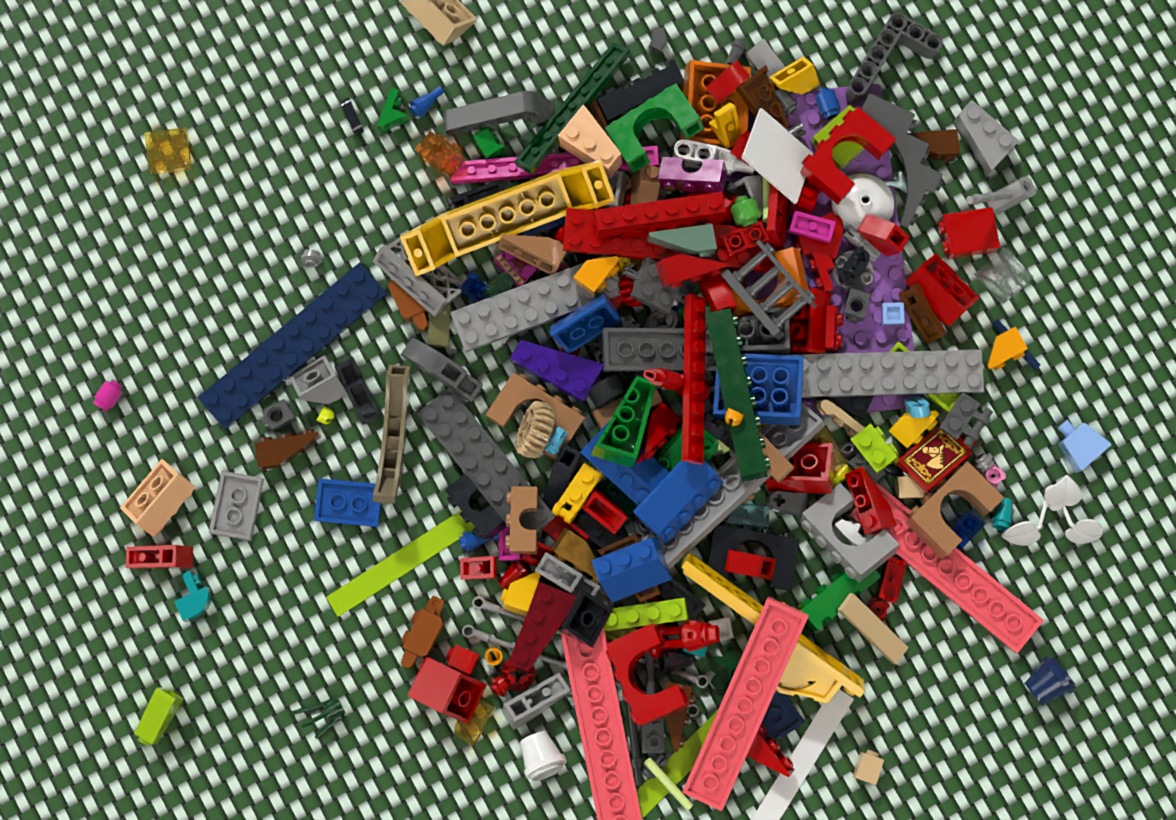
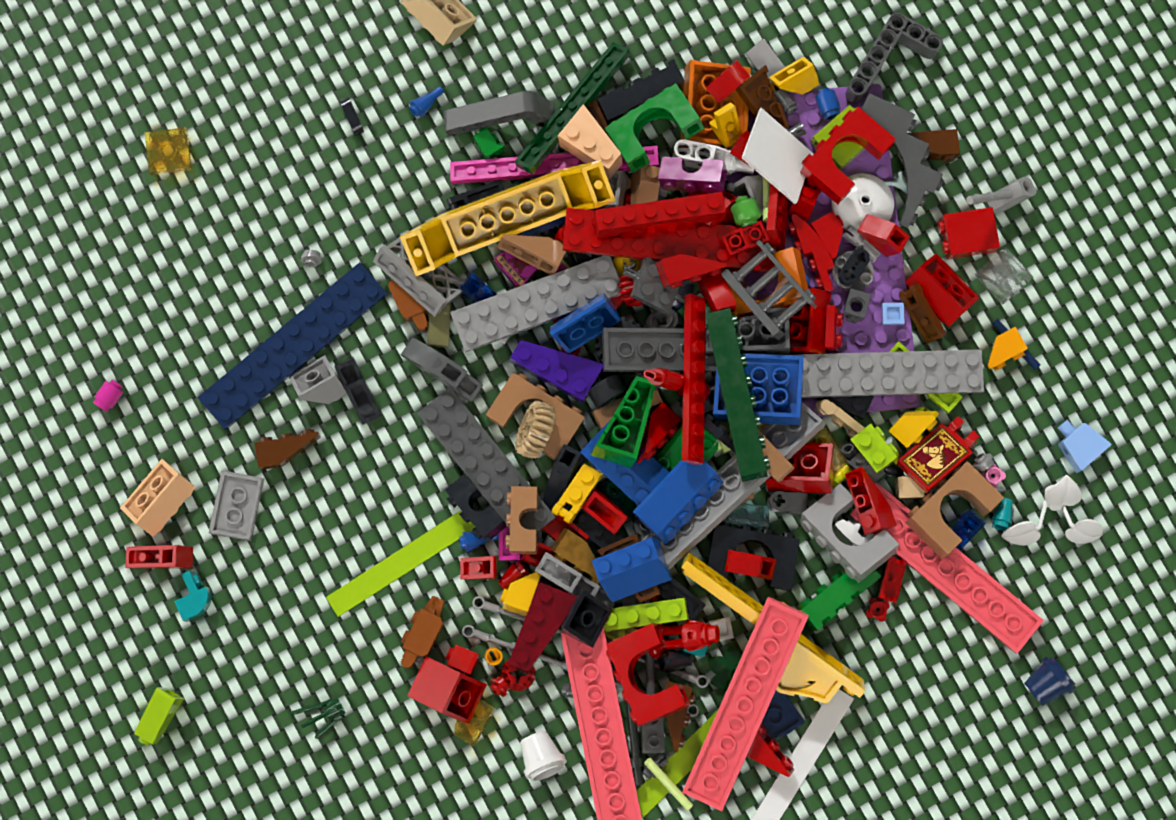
dark grey brick [261,399,297,432] -> none
blue plate [314,478,381,527] -> none
neon yellow hinge [316,406,334,424] -> none
dark tan arch [373,365,410,504] -> none
green slope [377,87,409,132] -> none
clear orange brick [414,131,466,179] -> none
clear green cone [483,273,515,298] -> none
light grey slope [502,673,571,730] -> none
medium azure pin [544,427,568,455] -> none
light orange slope [574,256,620,296] -> none
sand green slope [647,224,717,258] -> none
dark grey piece [649,27,666,55] -> none
dark grey pin [725,39,747,65] -> none
light orange hinge [725,408,744,426] -> none
dark pink plate [789,211,836,244] -> none
tan tile [838,593,908,665] -> none
tan brick [852,750,884,785] -> none
medium azure beam [905,397,930,418] -> none
dark grey plate [938,392,993,447] -> none
light grey wedge [954,100,1019,177] -> none

